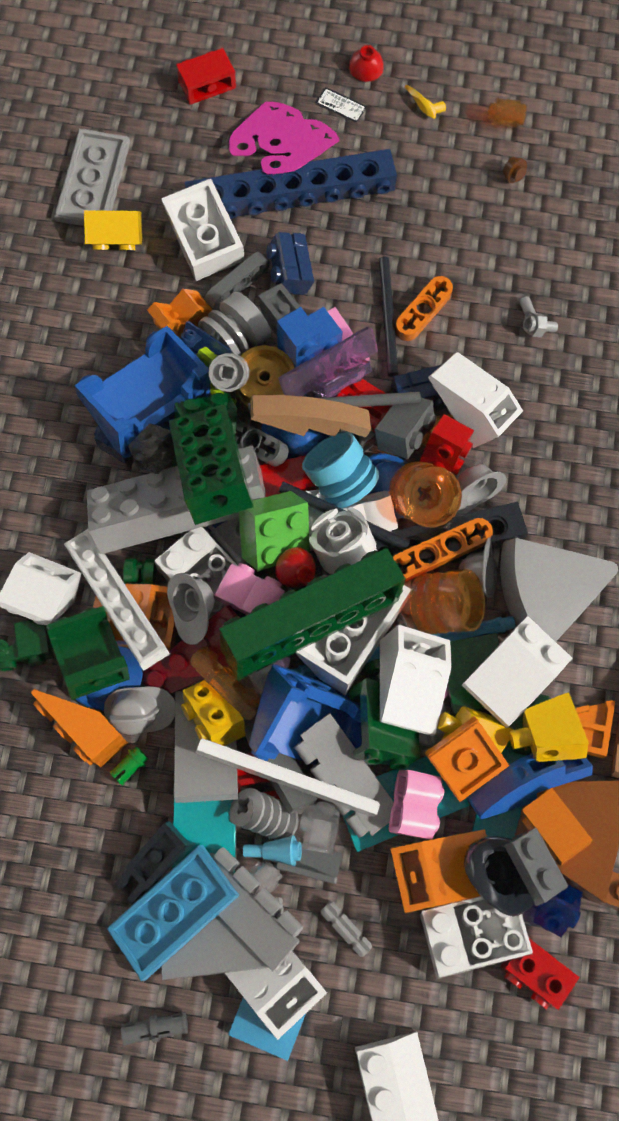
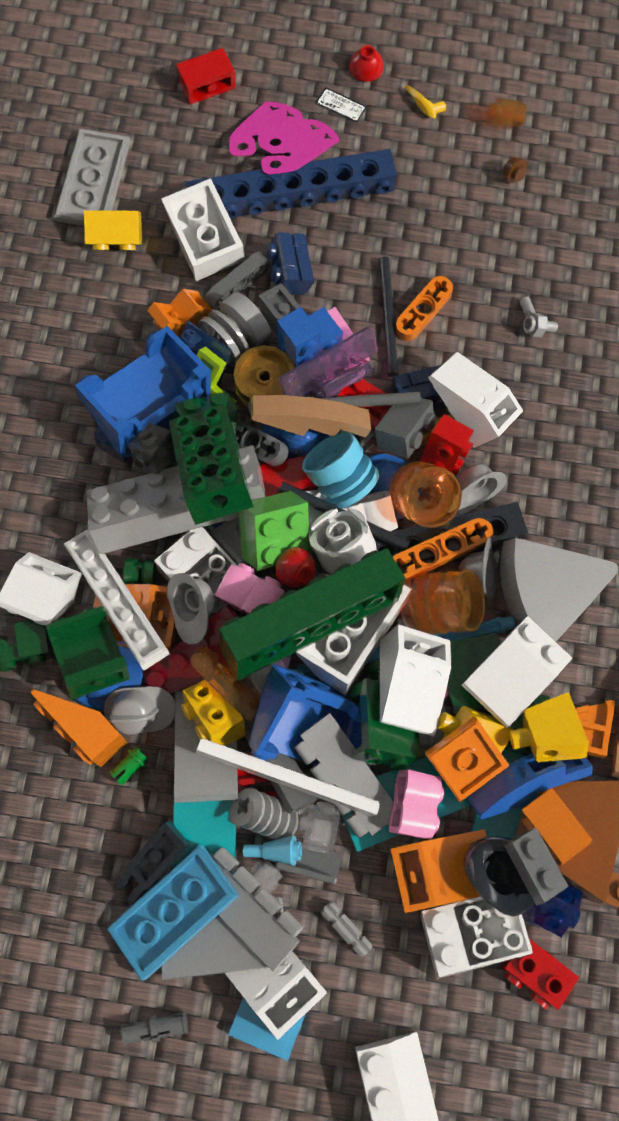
light grey wheel [209,353,250,392] -> none

